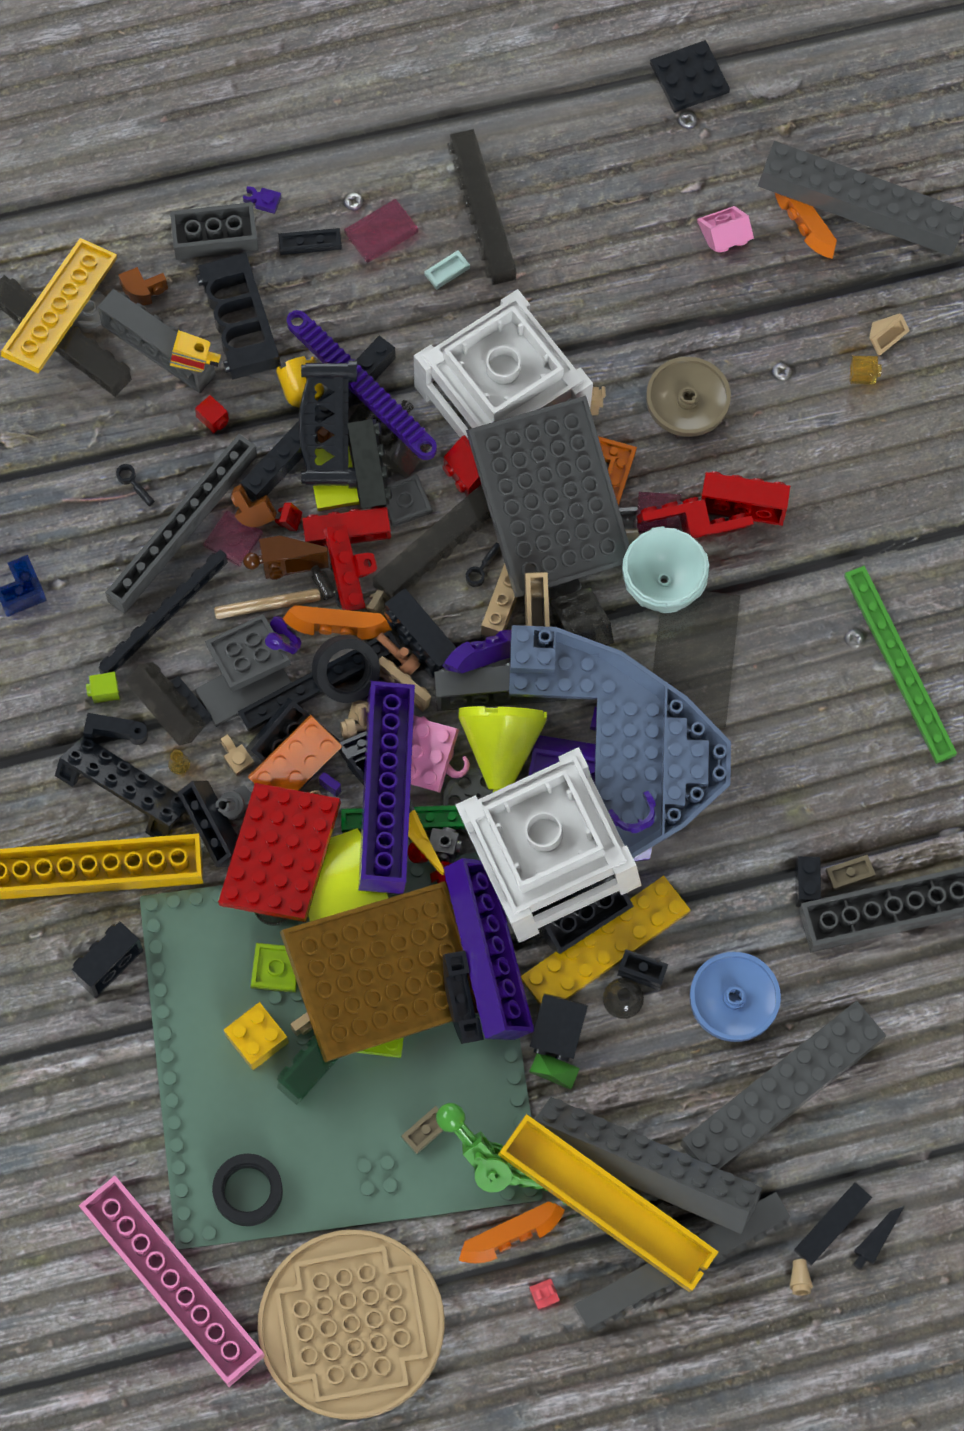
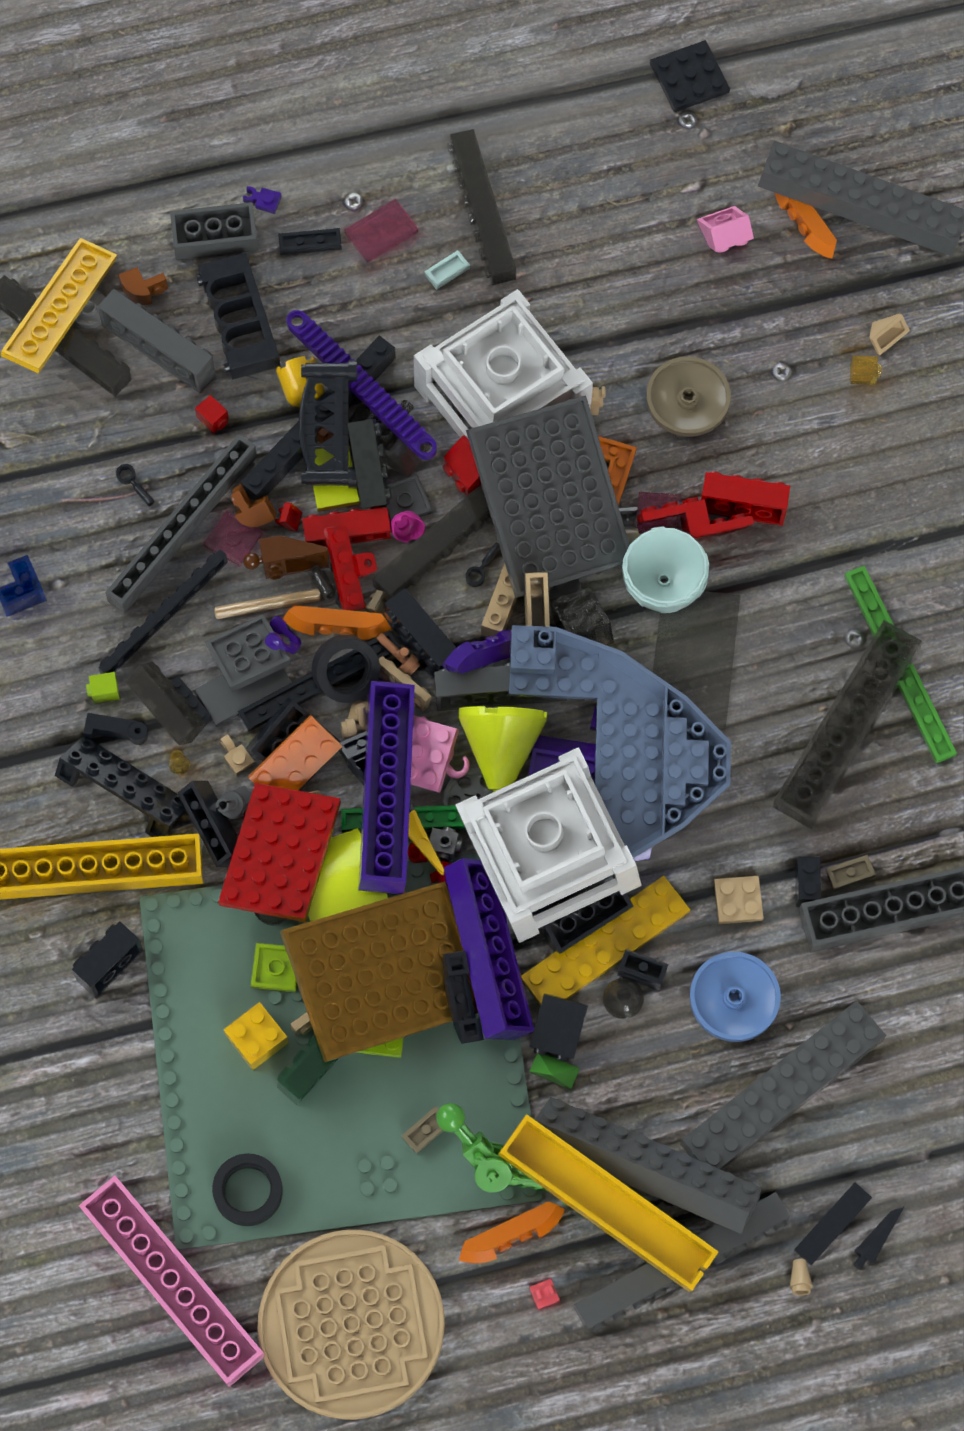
yellow torso [170,330,221,372] -> none
dark purple tile [319,772,342,797] -> none
dark purple piece [608,790,656,833] -> none
none -> dark pink hair [390,511,425,543]
none -> tan plate [714,876,764,924]
none -> clear smoke brick [773,620,922,829]

